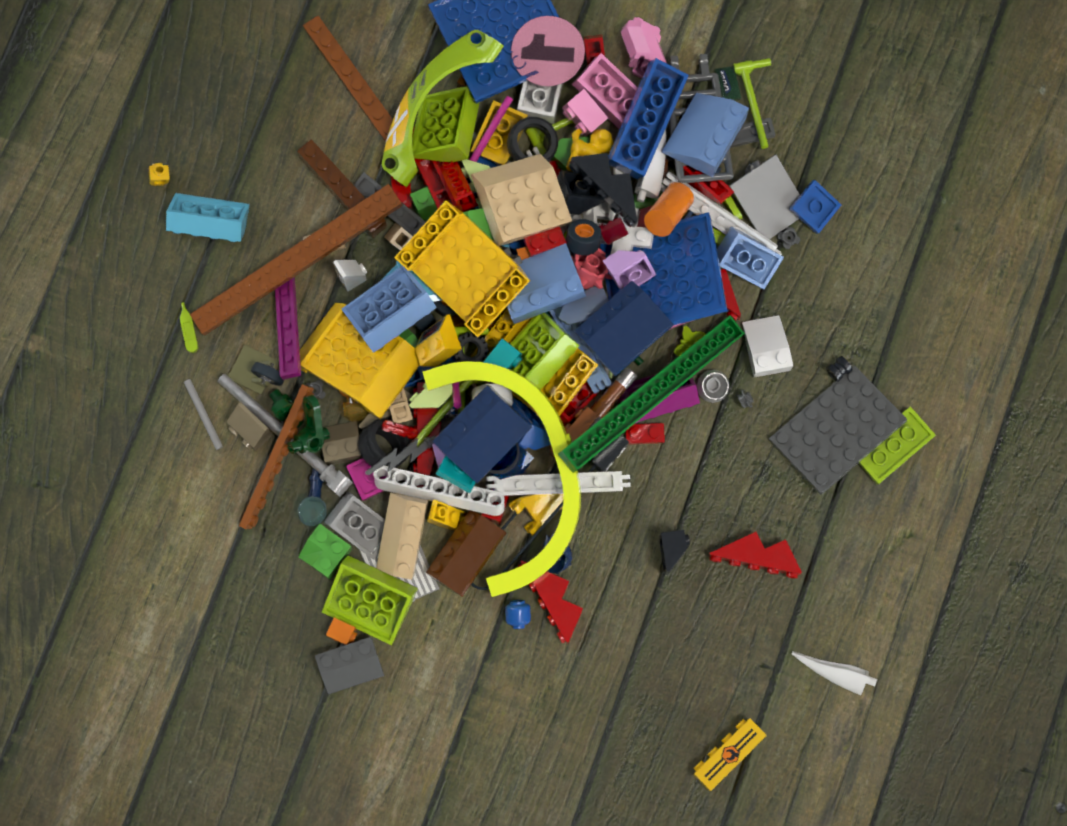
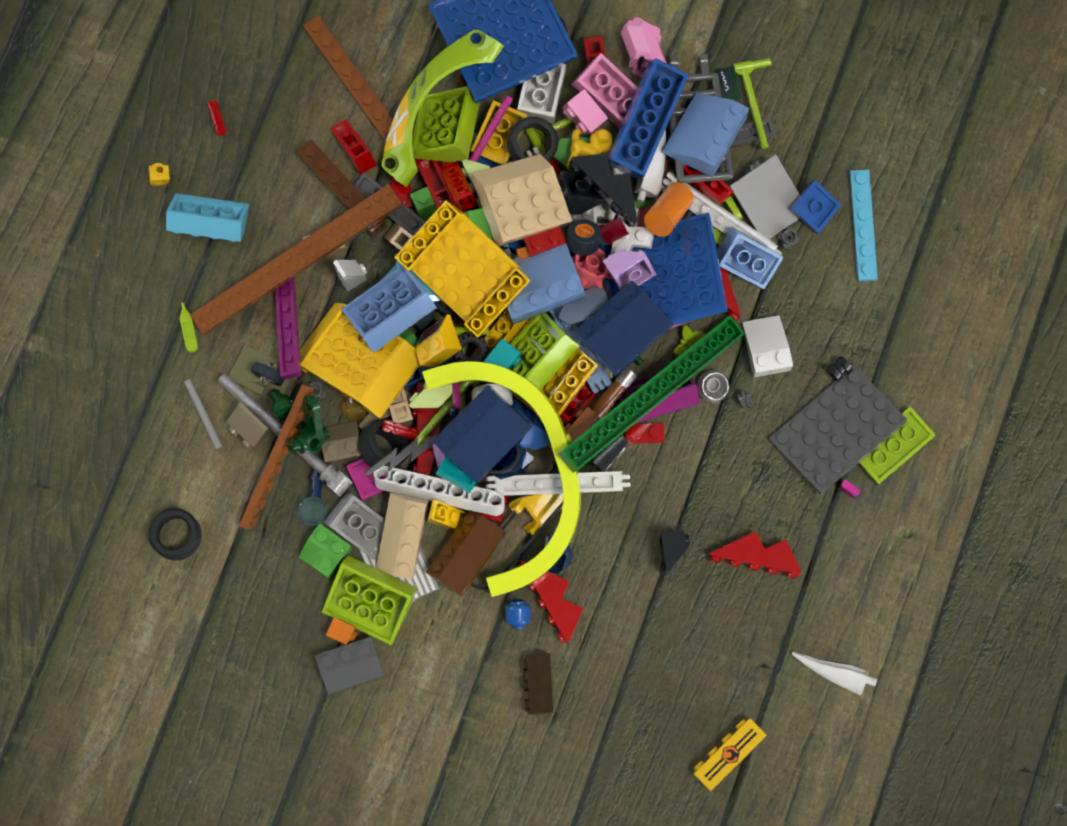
clear pink sticker [511,16,585,86] -> none
none -> black tyre [149,508,202,561]
none -> red axle [207,100,227,136]
none -> red slope [330,119,377,175]
none -> dark brown brick [523,653,553,715]
none -> dark pink tile [839,479,861,499]
none -> medium azure plate [850,170,878,282]

